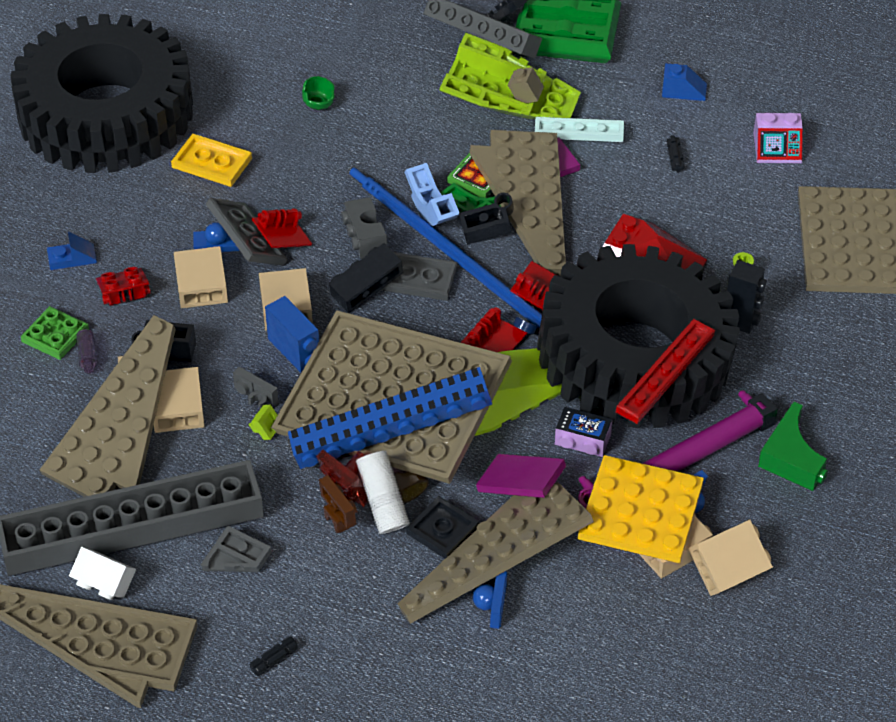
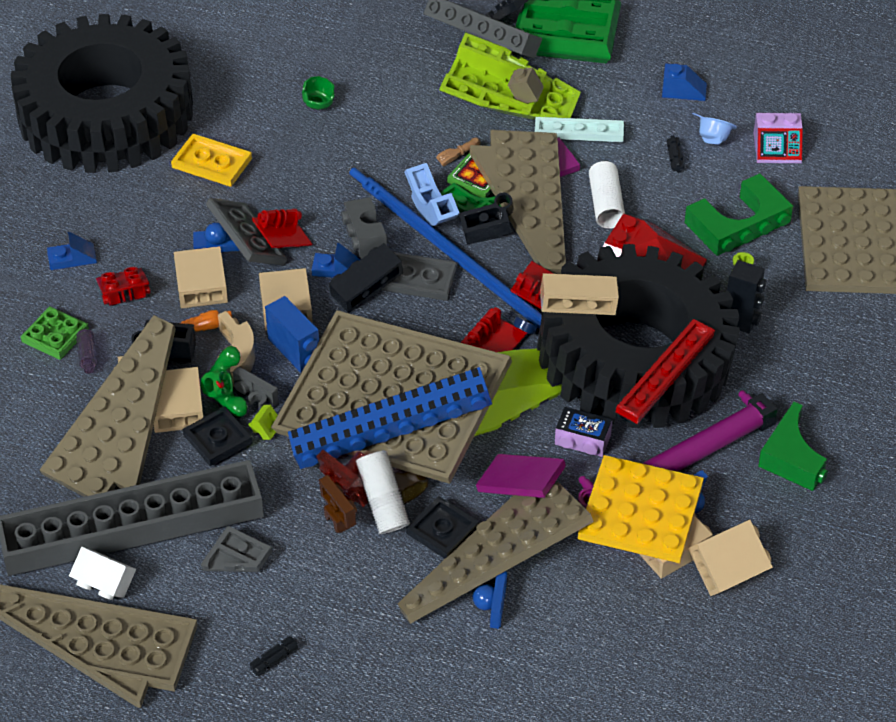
none -> orange piece [181,310,232,332]
none -> black plate [183,406,252,466]
none -> green head [201,345,248,418]
none -> tan arch [218,311,255,387]
none -> blue slope [312,243,361,278]
none -> medium nougat piece [436,138,481,167]
none -> tan brick [540,273,619,315]
none -> white piece [589,161,625,228]
none -> green arch [684,173,793,256]
none -> light blue piece [692,113,737,145]

